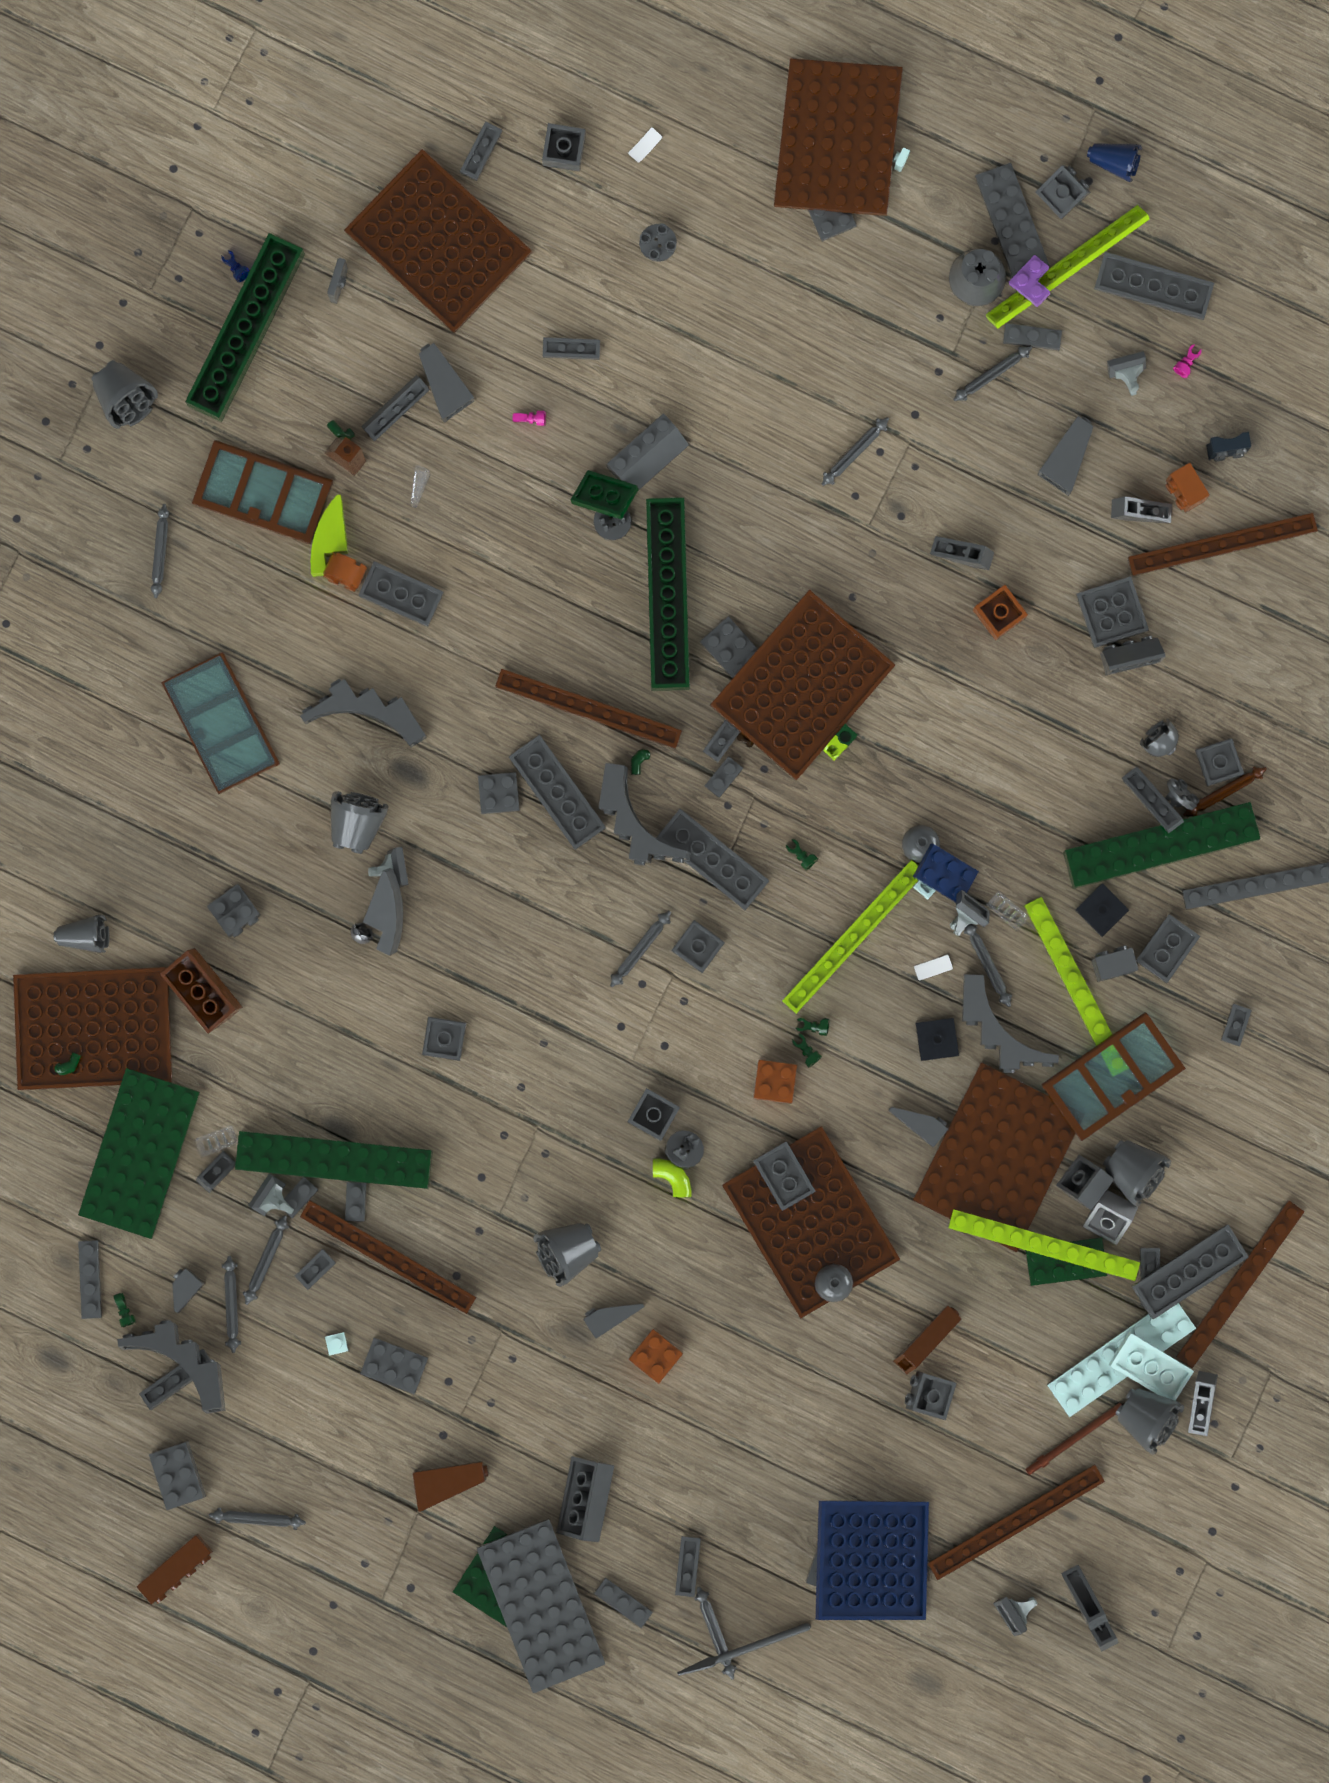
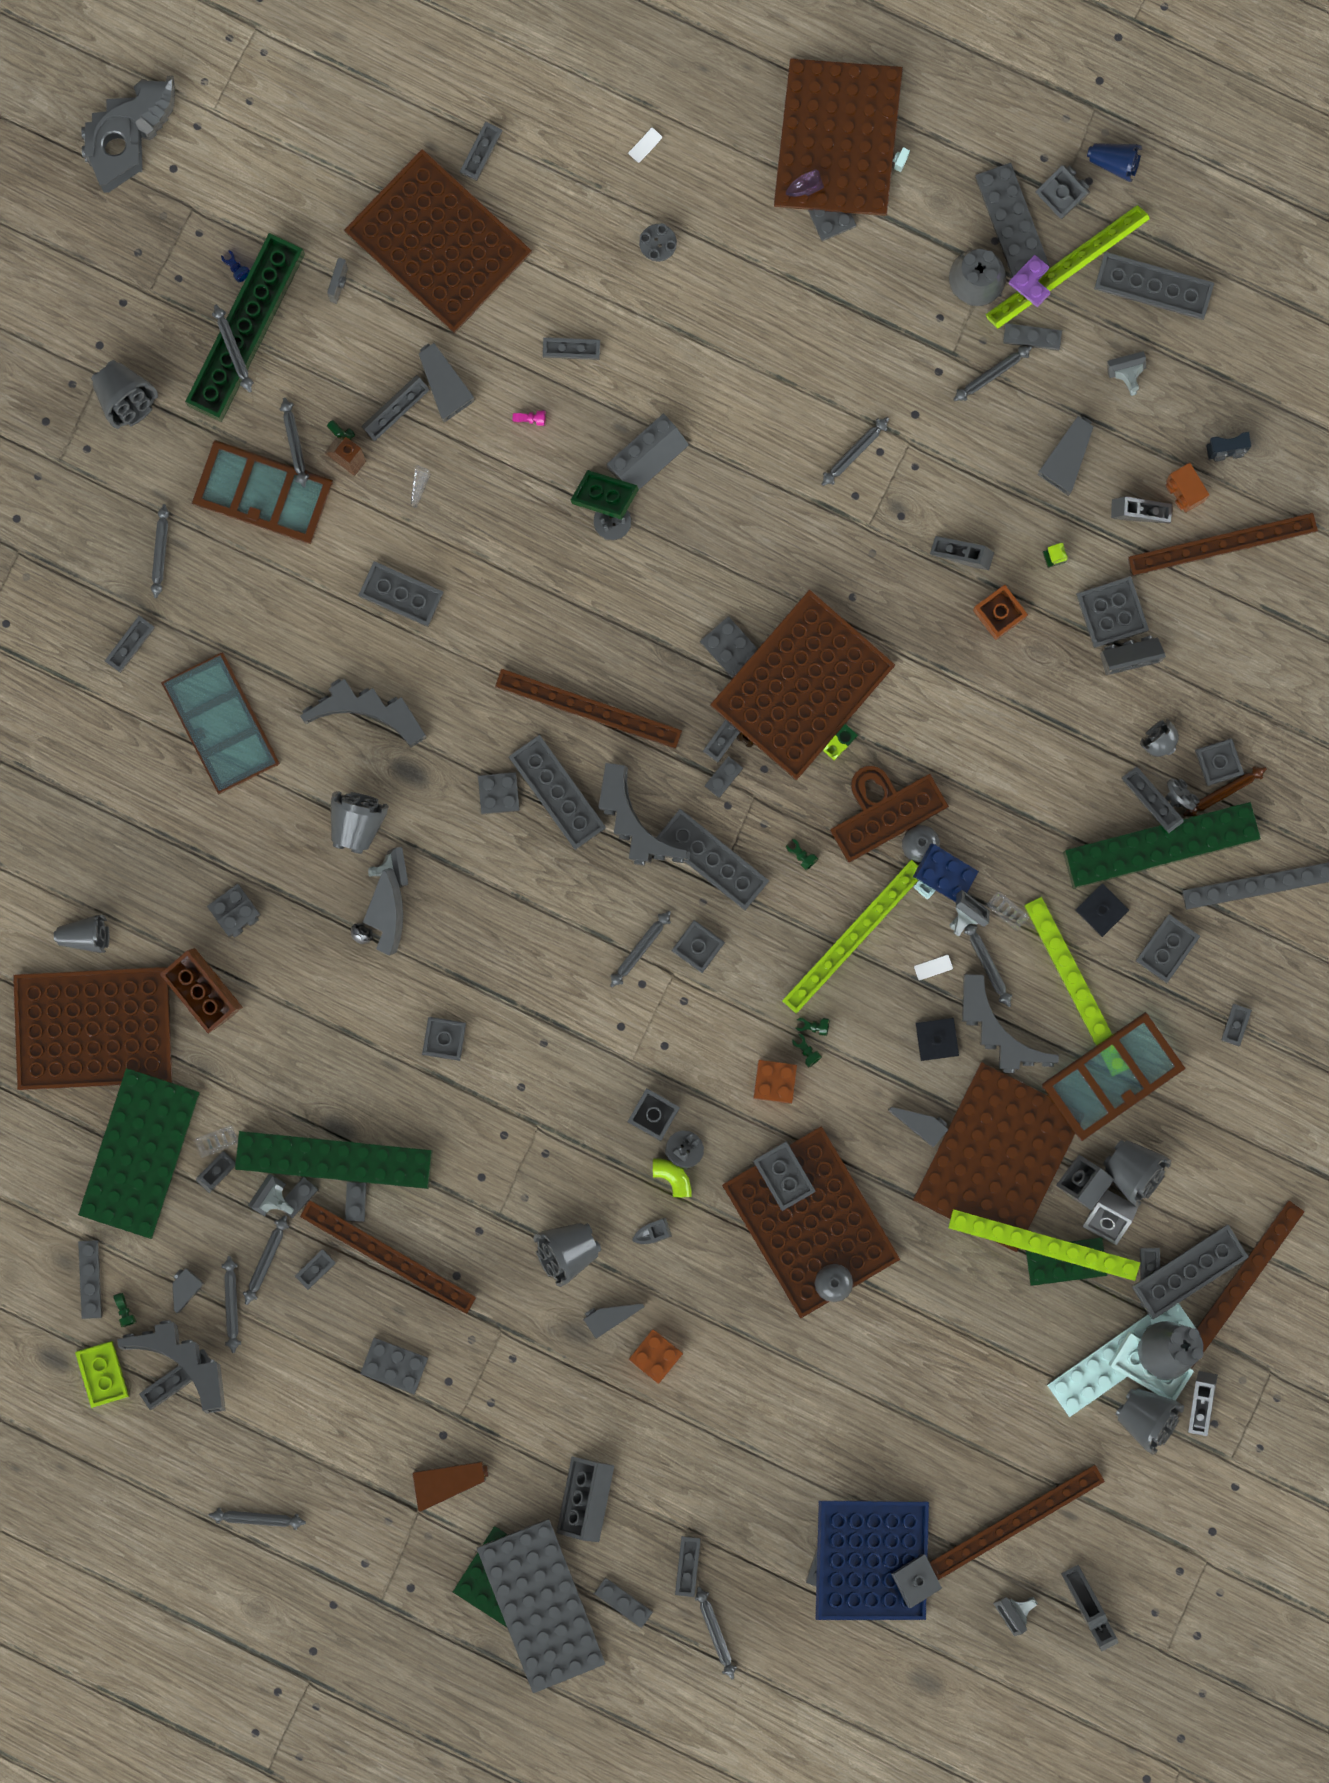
dark green arm [54,1052,81,1076] -> none
reddish brown brick [137,1534,213,1605] -> none
dark grey brick [149,1441,206,1510] -> none
lime slope [310,494,348,577] -> none
dark orange brick [323,552,367,592] -> none
light aqua plate [325,1332,349,1356] -> none
dark grey brick [542,123,586,172] -> none
dark green arm [631,749,651,775] -> none
dark green brick [646,498,690,691] -> none
dark grey piece [677,1623,811,1676] -> none
reddish brown slope [893,1306,961,1374] -> none
dark grey plate [905,1371,957,1420] -> none
copper bar [1025,1402,1122,1476] -> none
dark grey brick [1091,945,1139,982] -> none
dark pink piece [1173,344,1202,379] -> none
none -> lime tile [75,1341,129,1408]
none -> dark grey animal [81,75,175,193]
none -> dark grey plate [105,616,155,673]
none -> dark grey wheel [212,304,254,393]
none -> dark grey wheel [280,398,309,488]
none -> dark grey plate [632,1218,672,1244]
none -> clear purple plate [786,169,824,197]
none -> reddish brown plate [830,766,949,863]
none -> dark grey plate [891,1554,942,1608]
none -> lime leg [1042,543,1068,568]
none -> dark grey cone [1138,1321,1204,1380]

